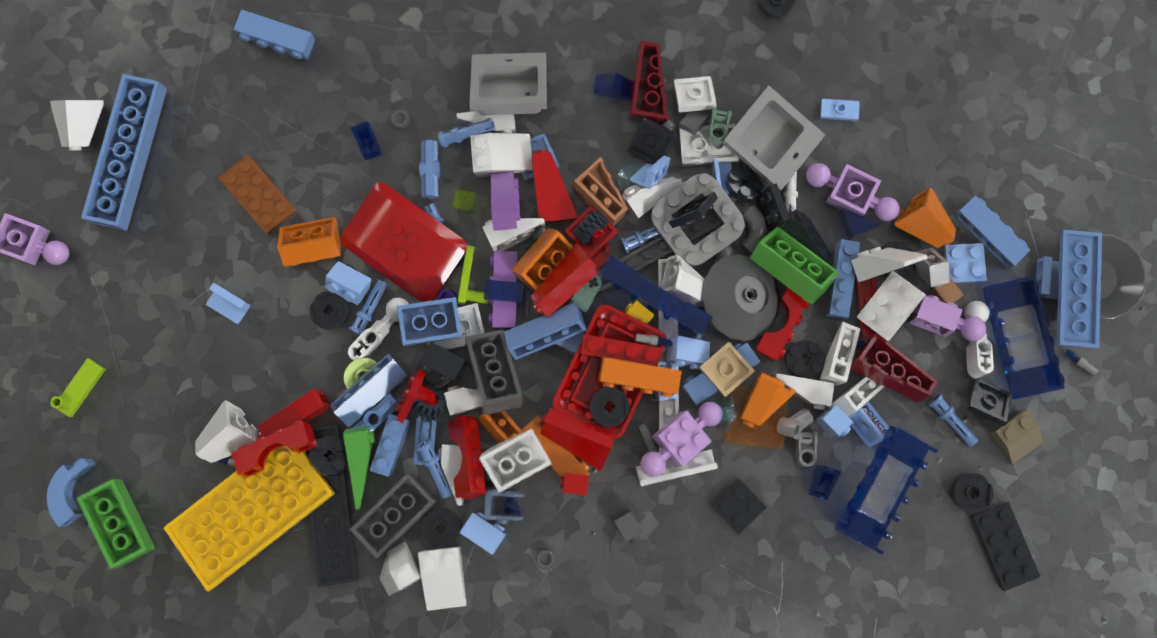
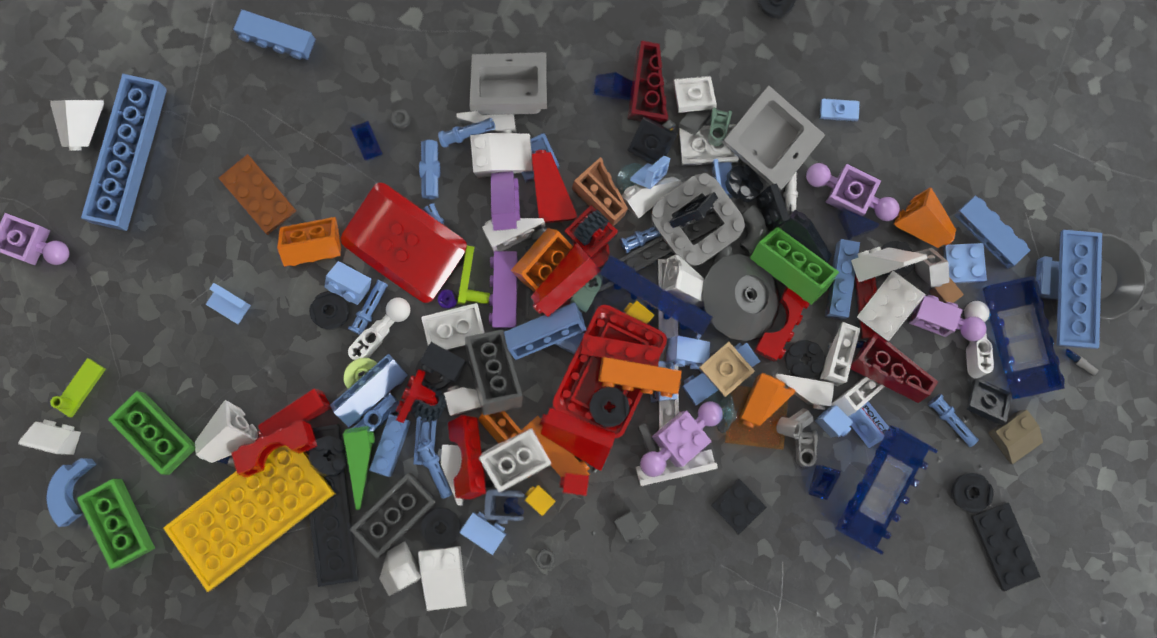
medium blue brick [397,297,462,347] -> none
clear neon green tile [453,189,476,212] -> none
clear blue plate [484,280,525,303] -> none
light grey piece [635,333,673,346] -> none
none -> white slope [19,419,81,455]
none -> bright green brick [108,391,195,475]
none -> yellow brick [525,485,556,516]

